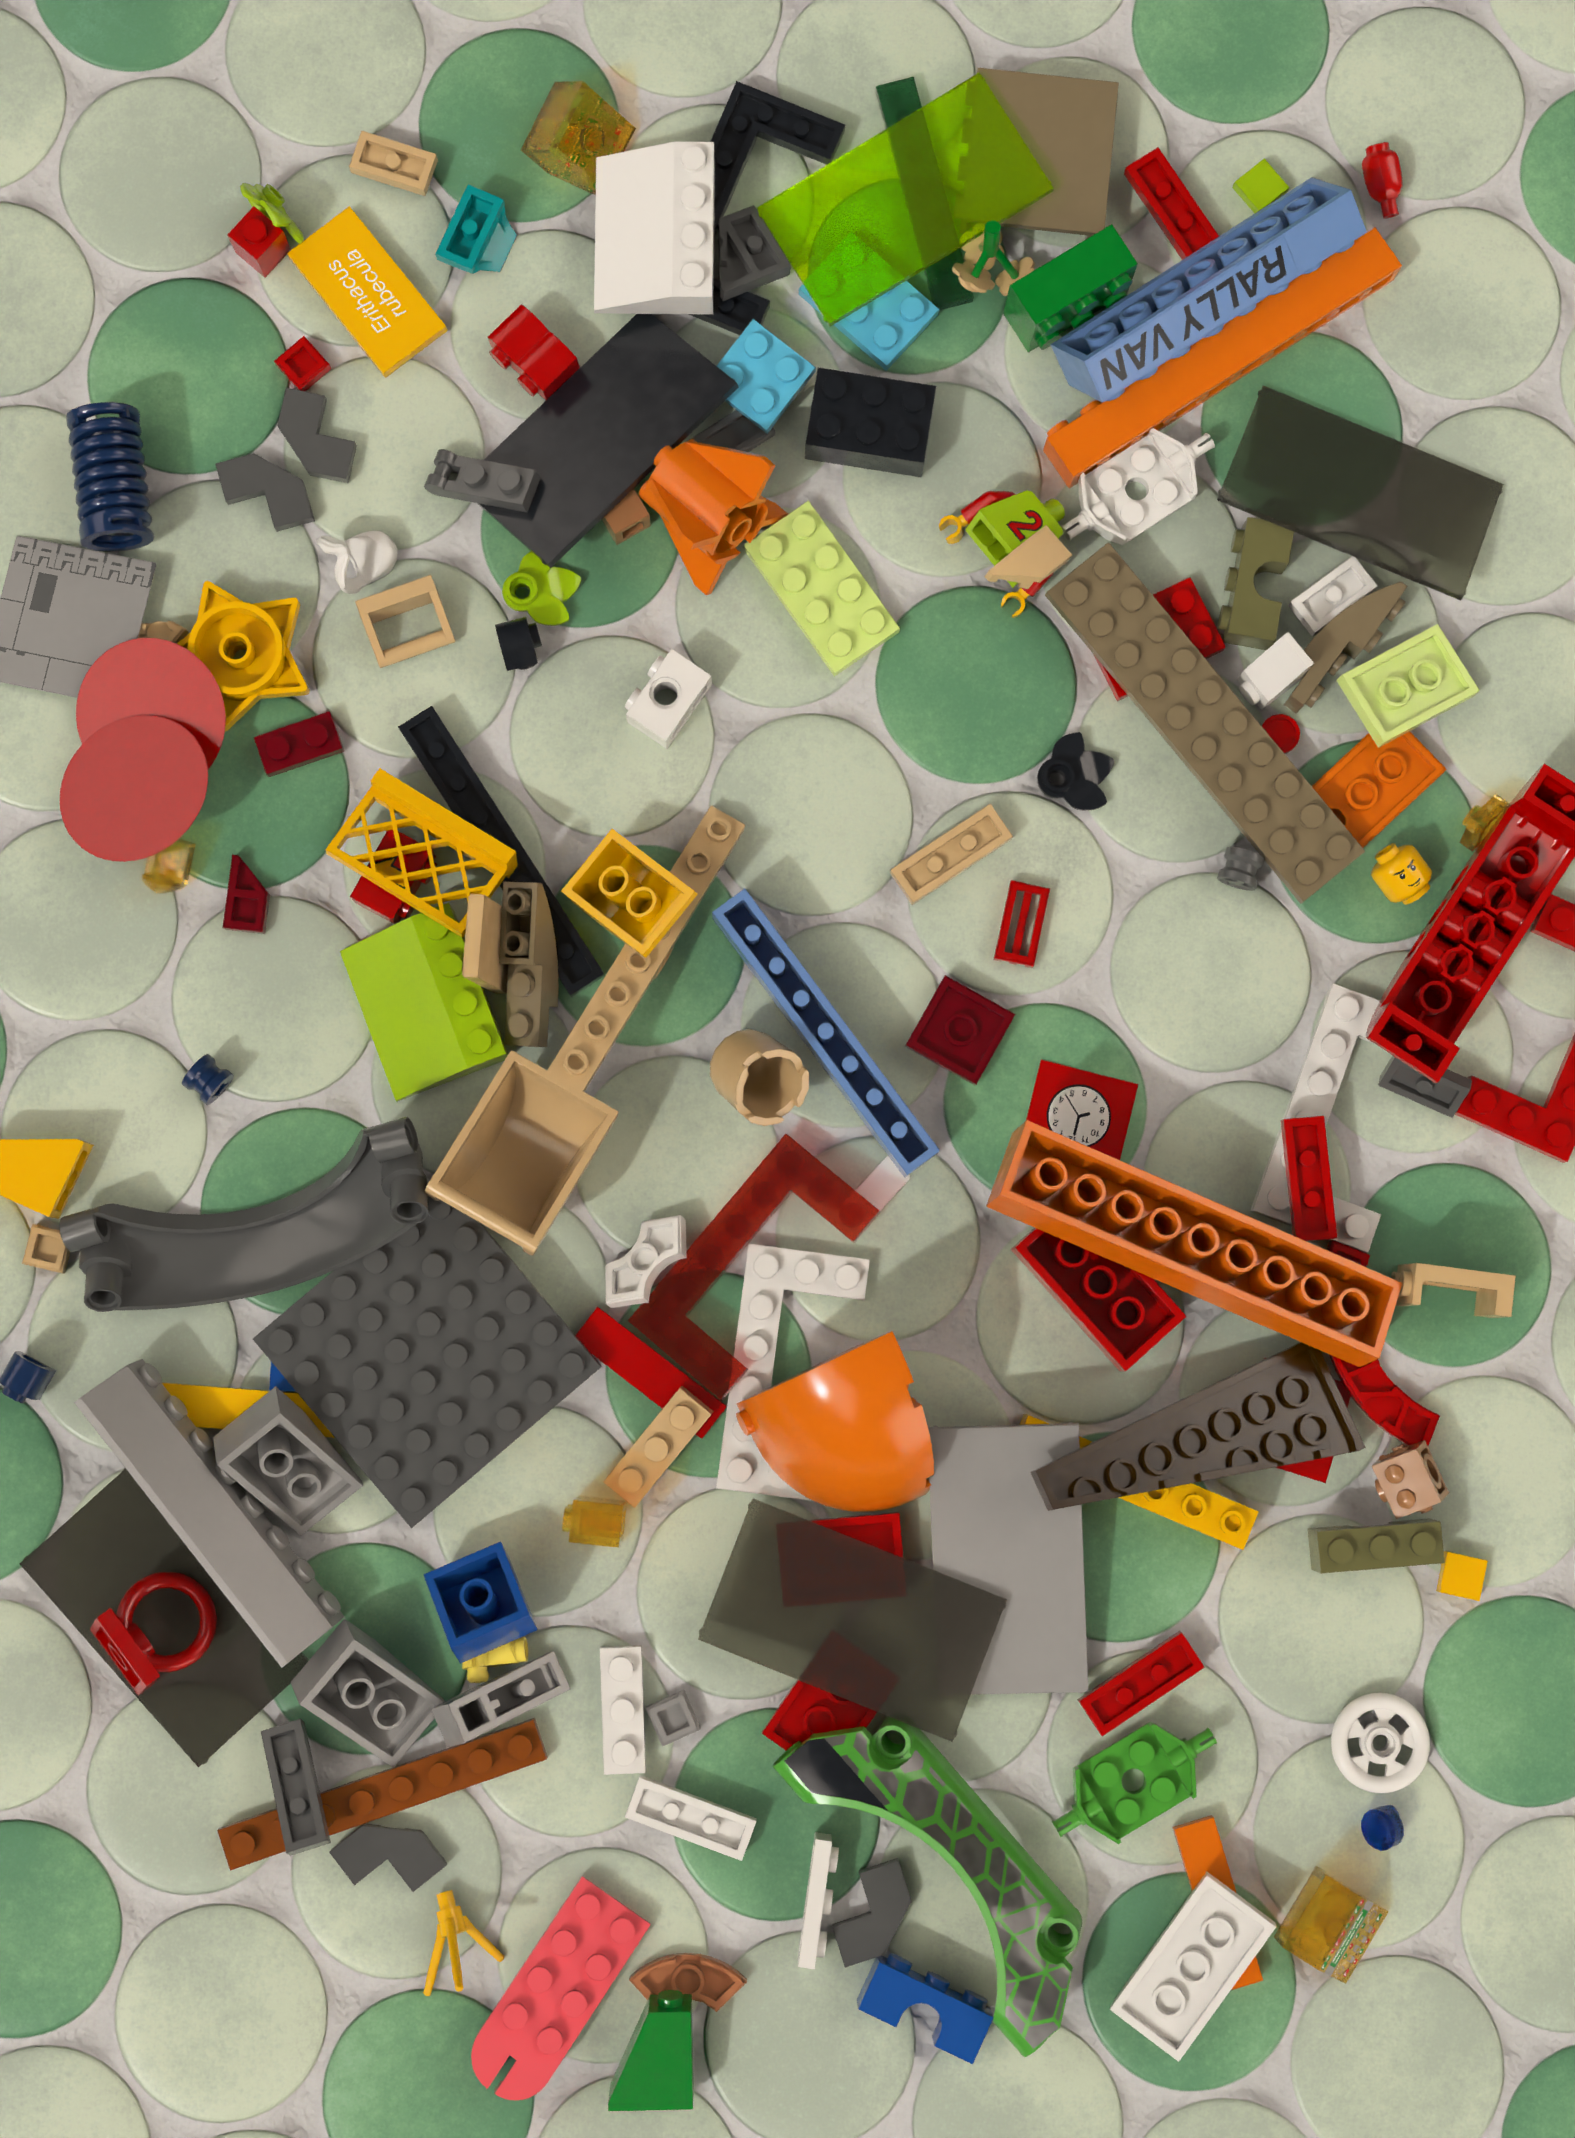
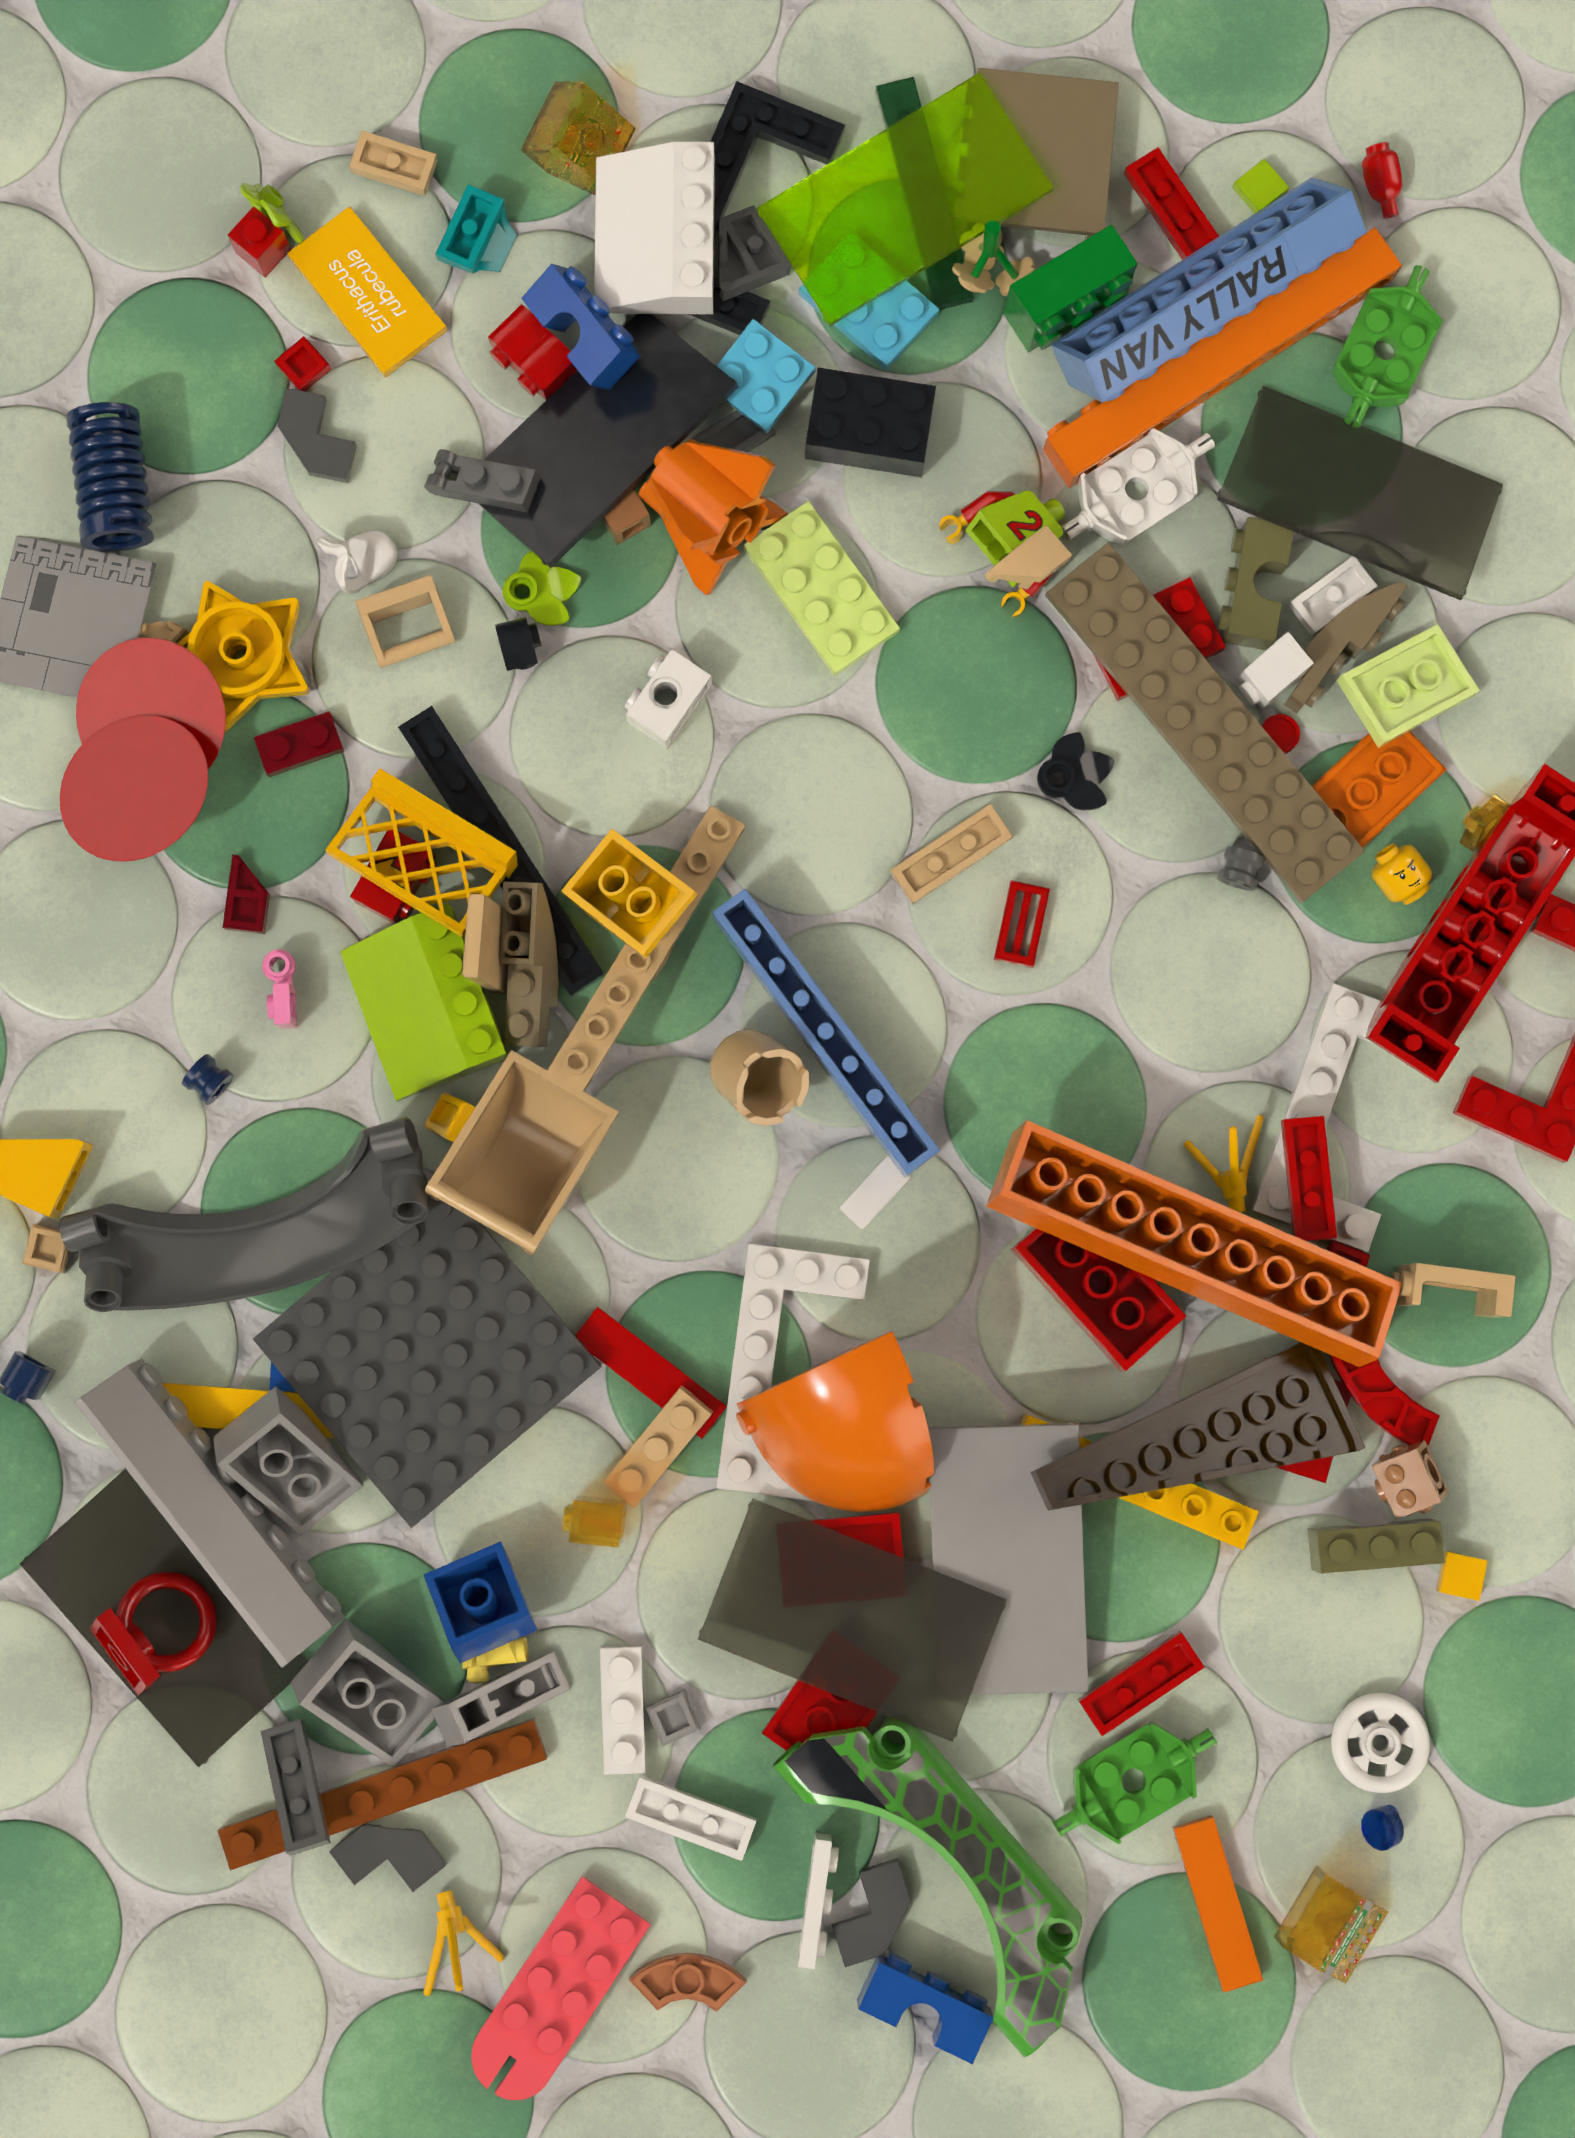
clear yellow plate [142,839,196,894] -> none
dark grey tile [215,453,315,532] -> none
white tile [605,1215,687,1308] -> none
green slope [608,1990,694,2111] -> none
clear red plate [628,1134,880,1401] -> none
dark red plate [905,975,1016,1086] -> none
sticker [1026,1060,1139,1160] -> none
white plate [1110,1872,1276,2062] -> none
dark grey plate [1378,1055,1472,1118] -> none
none -> bright pink plate [262,949,297,1029]
none -> yellow tile [424,1092,475,1143]
none -> blue arch [521,263,641,390]
none -> yellow plant [1184,1115,1264,1213]
none -> bright green plate [1332,265,1443,428]

